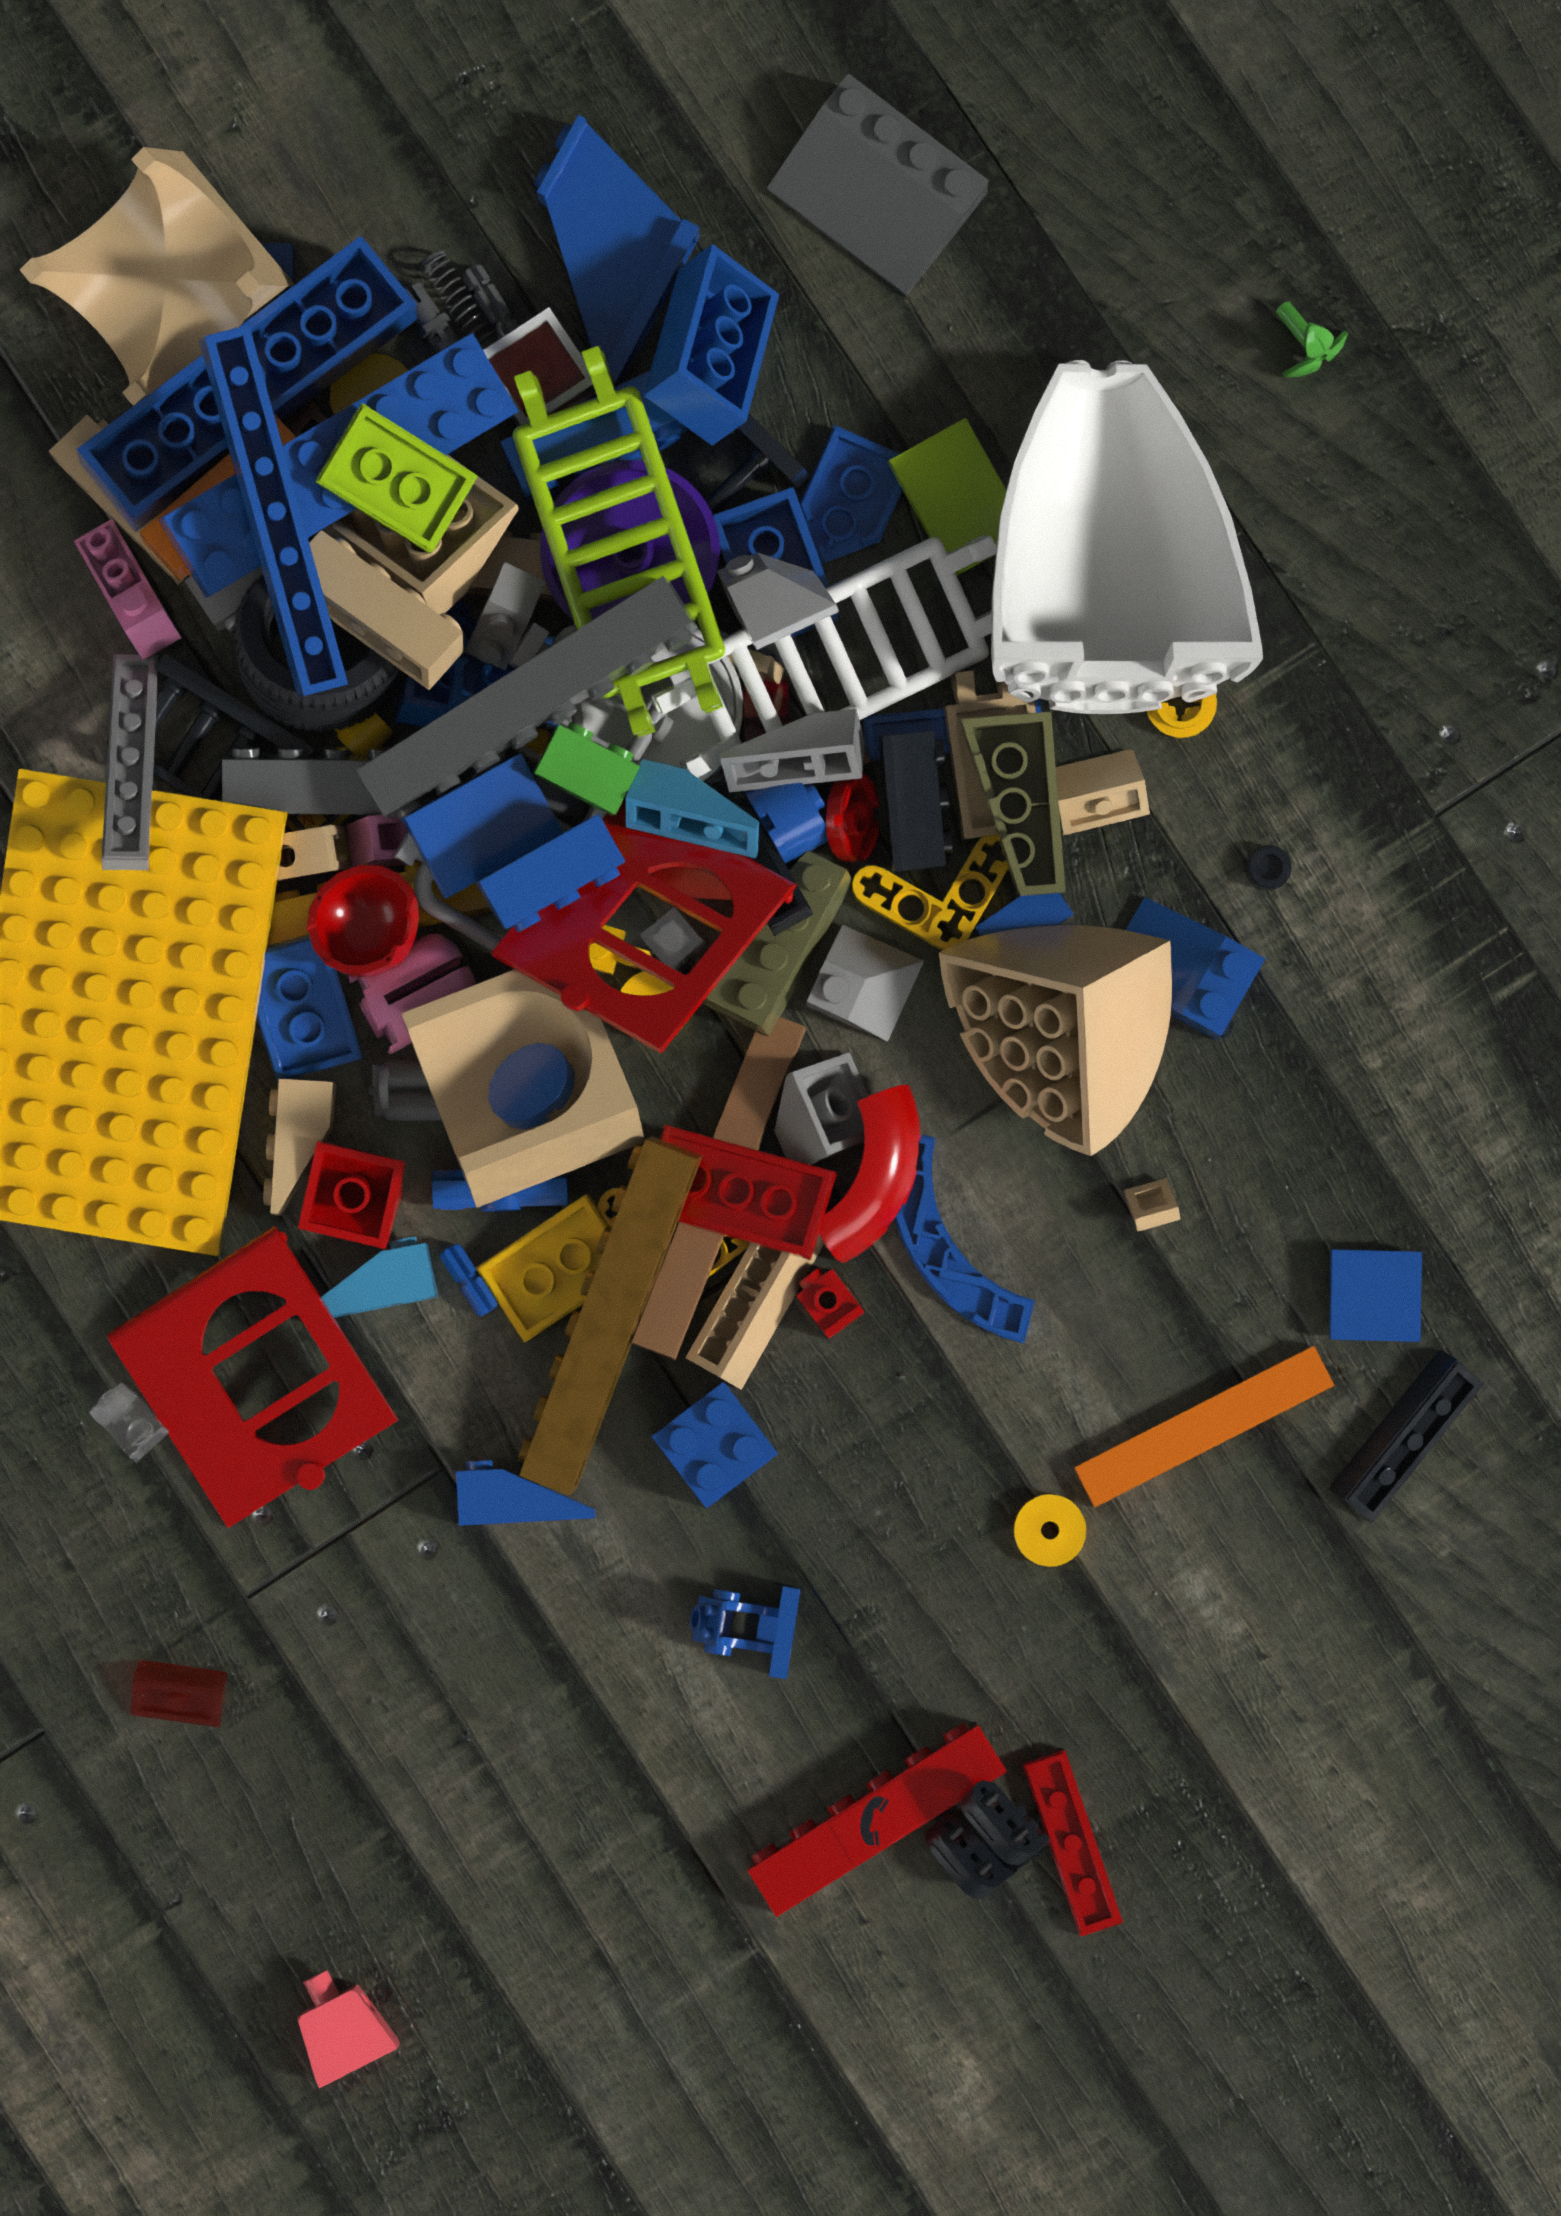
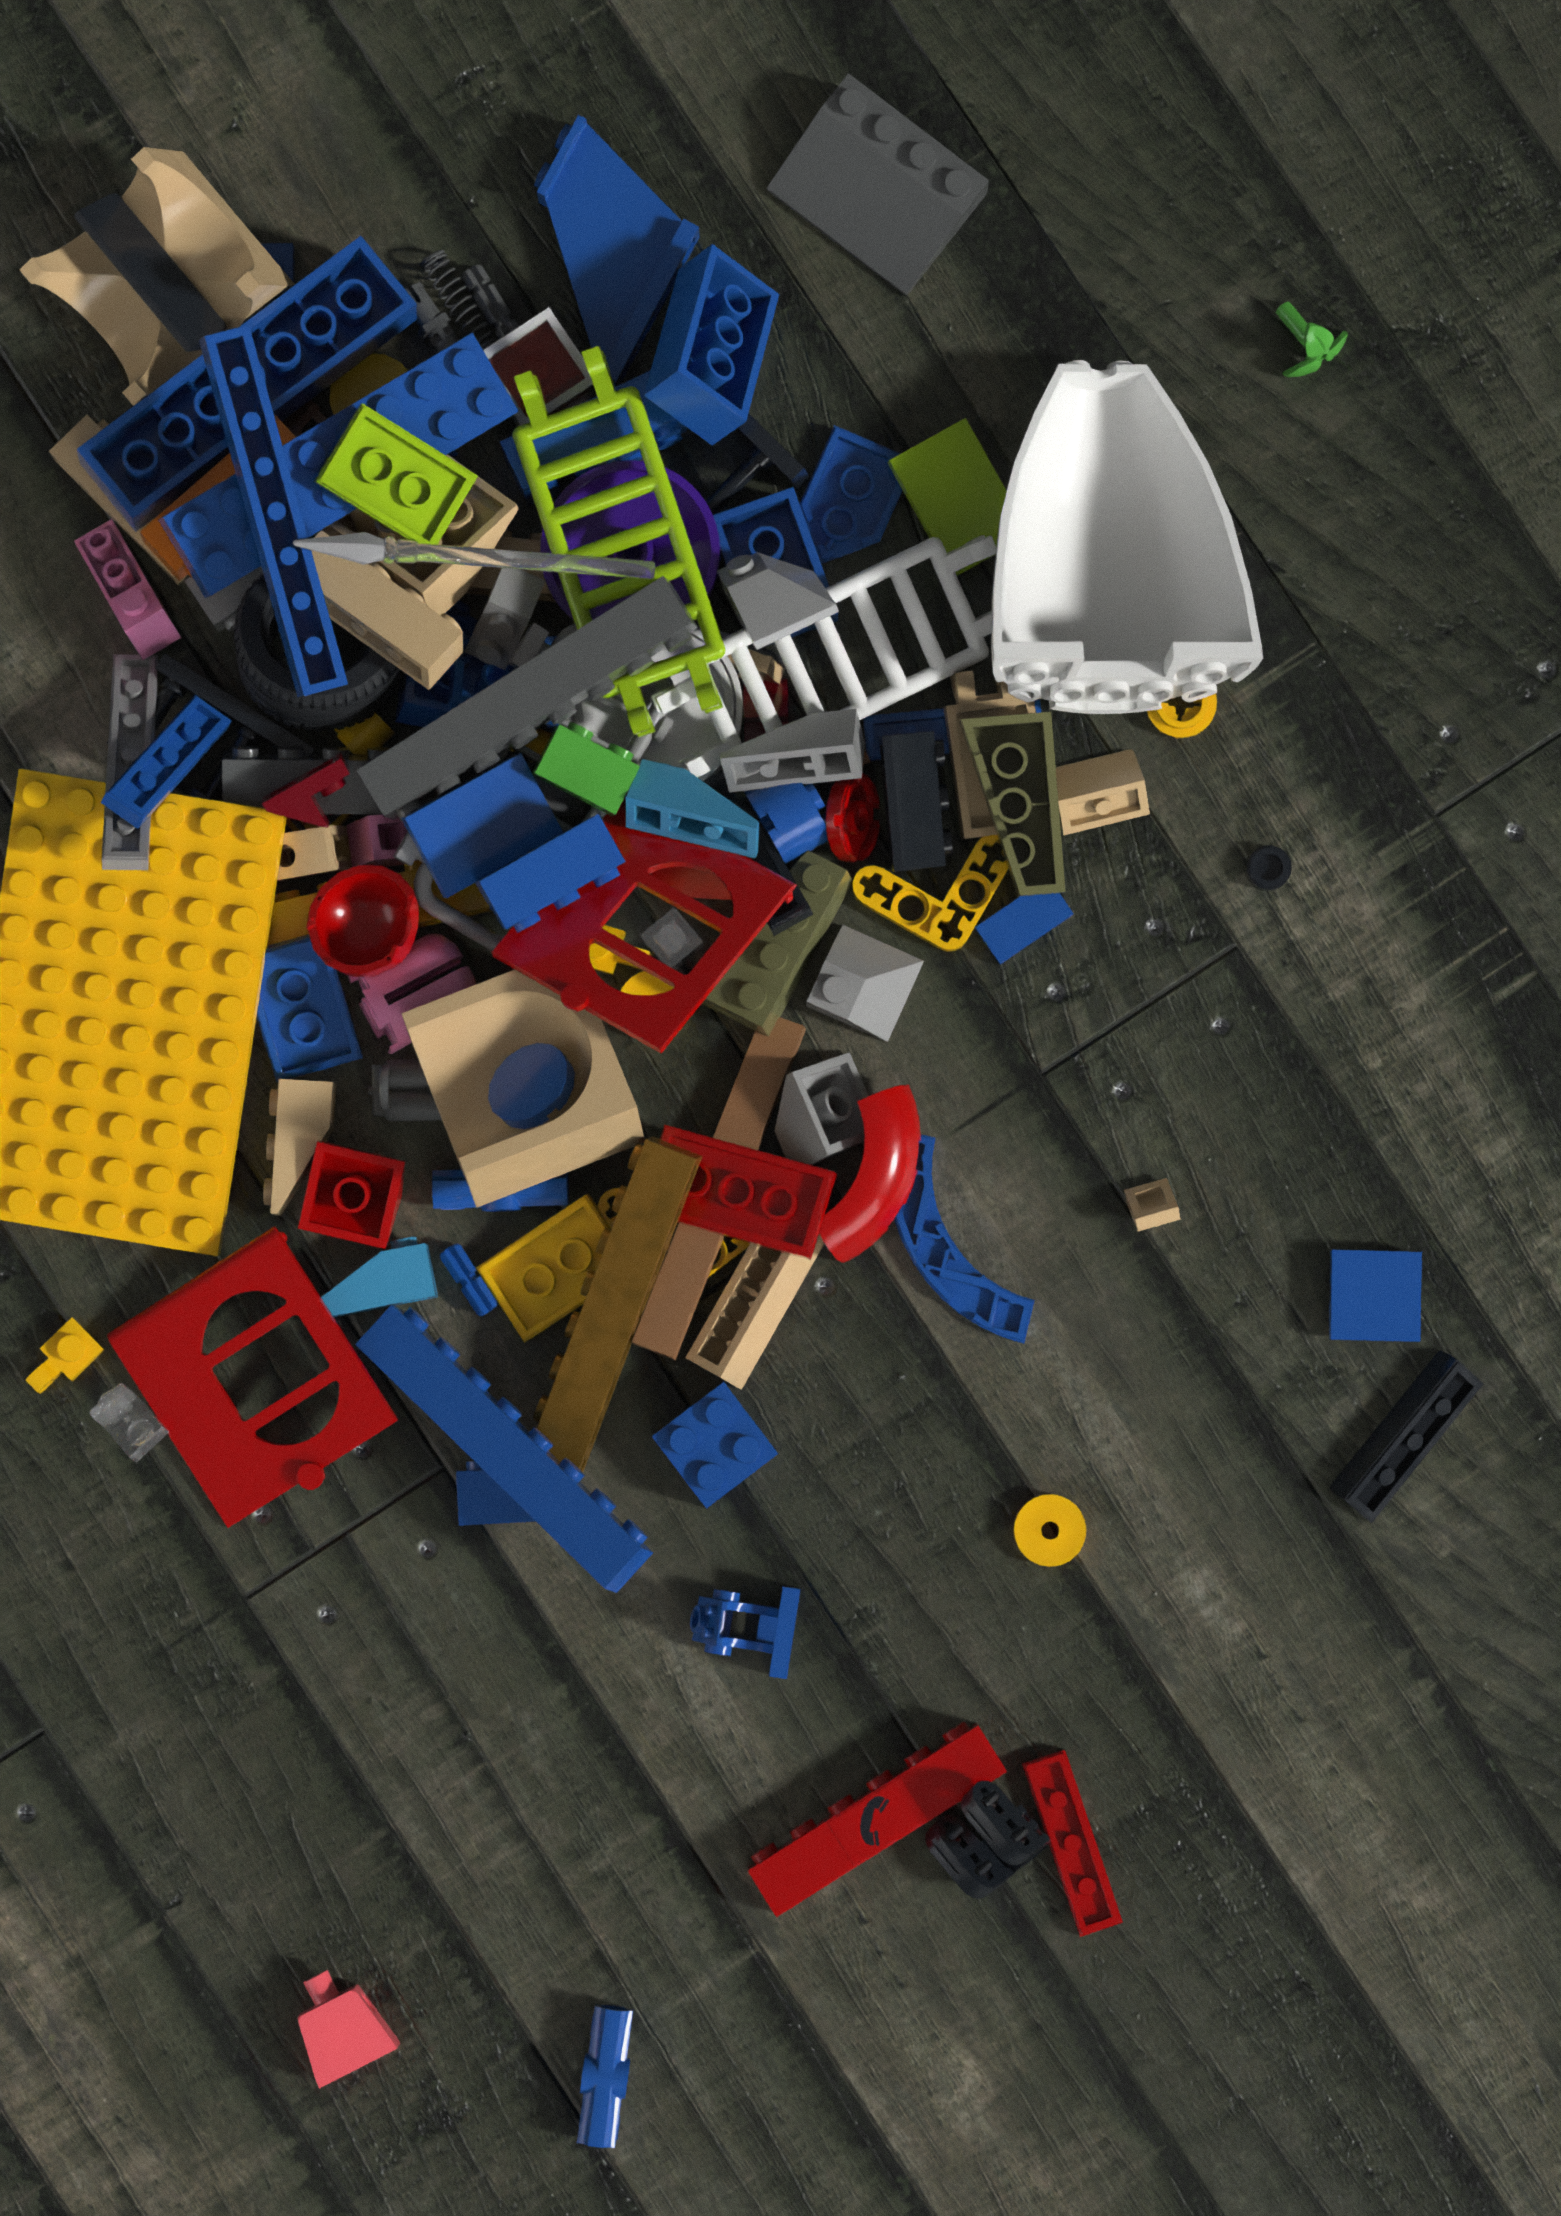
clear red slope [131,1660,228,1728] -> none
red brick [796,1267,864,1339] -> none
tan brick [939,925,1172,1156] -> none
orange tile [1073,1346,1335,1508] -> none
blue slope [1126,897,1266,1041] -> none
none -> yellow plate [25,1317,105,1394]
none -> black slope [74,193,227,352]
none -> blue tile [101,695,232,829]
none -> dark red slope [262,752,350,828]
none -> clear piece [293,532,655,579]
none -> blue brick [355,1305,653,1593]
none -> blue piece [577,2004,634,2148]

